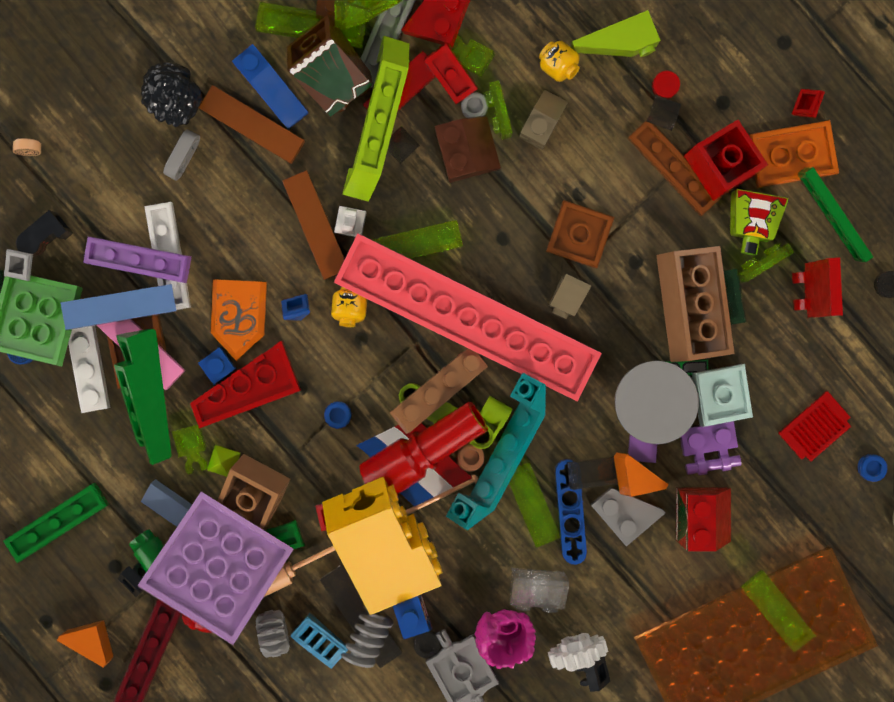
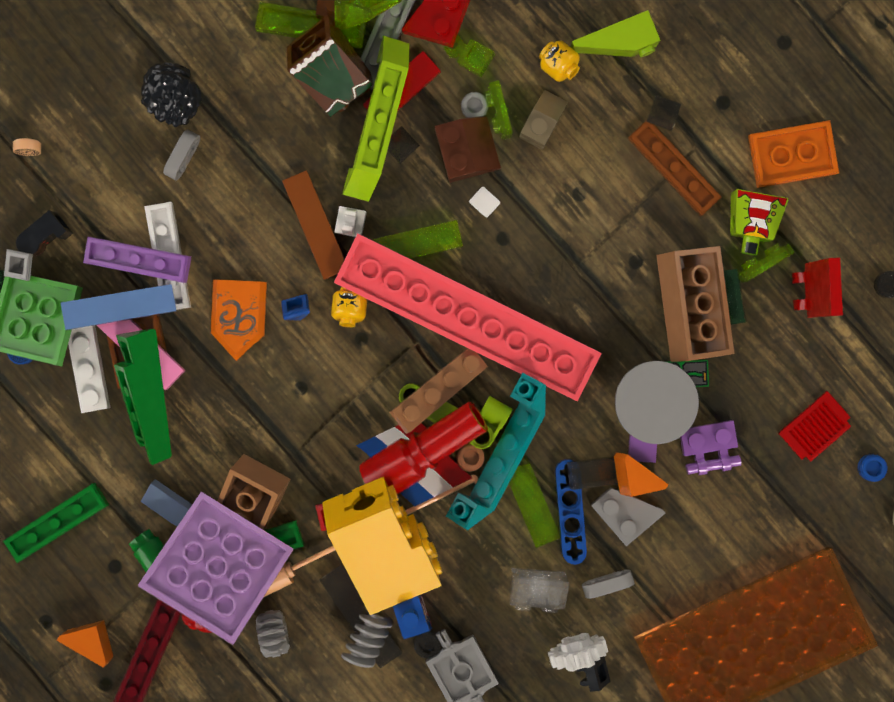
black tile [118,563,144,597] -> none
clear neon green plate [172,425,207,475] -> none
red wing [190,341,301,428] -> none
blue plate [198,347,237,385] -> none
dark orange tile [199,85,305,164] -> none
lime slope [207,445,241,477] -> none
blue slope [232,44,309,130] -> none
dark azure slope [290,613,348,669] -> none
blue tile [324,401,352,429] -> none
red plate [424,42,478,104] -> none
dark pink hair [474,609,536,669] -> none
dark orange tile [546,200,614,269] -> none
dark tan slope [548,274,591,319] -> none
red tile [652,71,680,99] -> none
red slope [676,487,731,551] -> none
red brick [684,120,768,201] -> none
light aqua tile [692,364,753,427] -> none
clear neon green plate [740,570,816,653] -> none
red slope [792,89,825,118] -> none
green tile [798,167,873,263] -> none
none -> white sticker [469,187,500,218]
none -> light grey beam [582,570,635,599]

